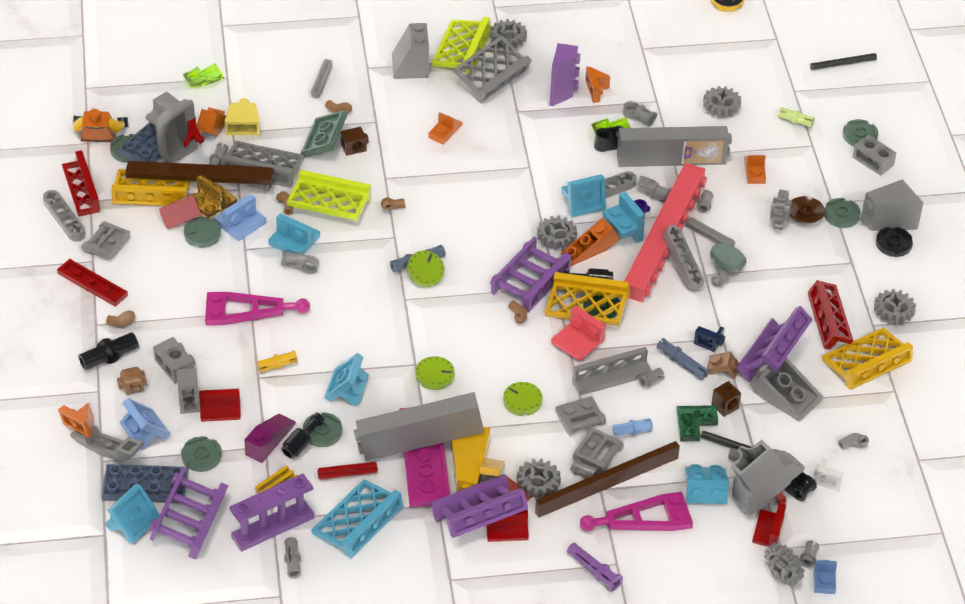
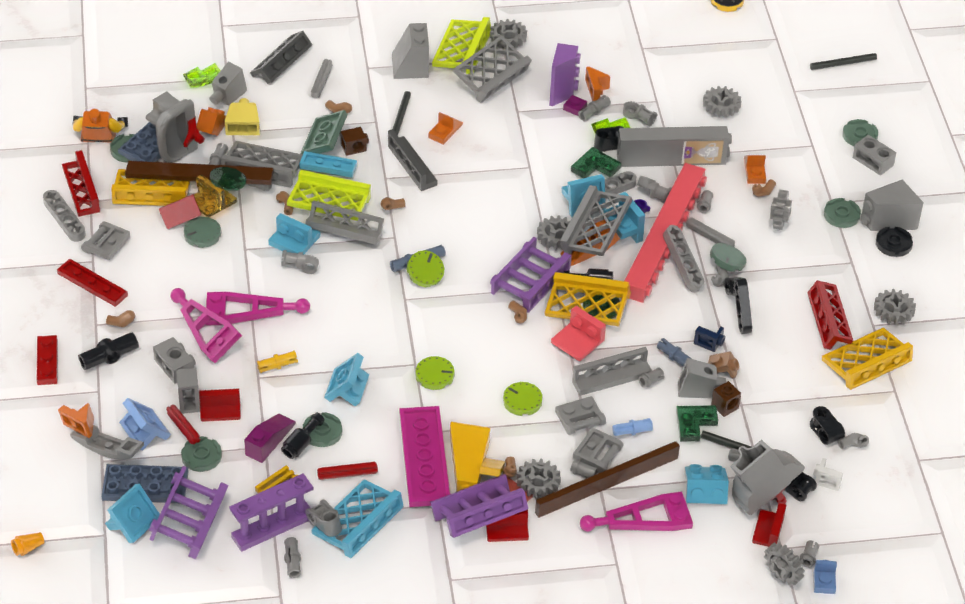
medium nougat head [117,367,147,395] -> none
light blue bracket [213,193,266,241] -> none
light grey brick [353,392,484,461] -> none
medium lavender pin [567,543,623,591] -> none
medium lavender fence [736,305,813,382] -> none
light grey slope [750,358,824,421] -> none
yellowish green pin [778,107,815,128] -> none
reddish brown dish [790,196,825,224] -> none
none -> light orange cone [11,532,44,556]
none -> red plate [37,335,58,385]
none -> red axle [166,404,200,445]
none -> dark pink plate [170,288,242,363]
none -> light grey torso [209,61,247,105]
none -> clear green dish [209,167,246,191]
none -> dark grey fence [250,31,313,84]
none -> medium azure plate [299,151,357,178]
none -> light grey fence [305,201,384,245]
none -> light grey piece [305,499,342,537]
none -> dark grey fence [388,129,438,191]
none -> pearl dark grey bar [393,91,411,135]
none -> medium nougat arm [502,457,517,478]
none -> light grey fence [560,185,633,256]
none -> magenta plate [563,95,587,116]
none -> clear green plate [571,147,622,178]
none -> light grey pin [578,95,611,121]
none -> light grey torso [678,358,726,398]
none -> black beam [724,277,752,334]
none -> medium nougat arm [752,179,776,197]
none -> black piece [809,406,845,445]

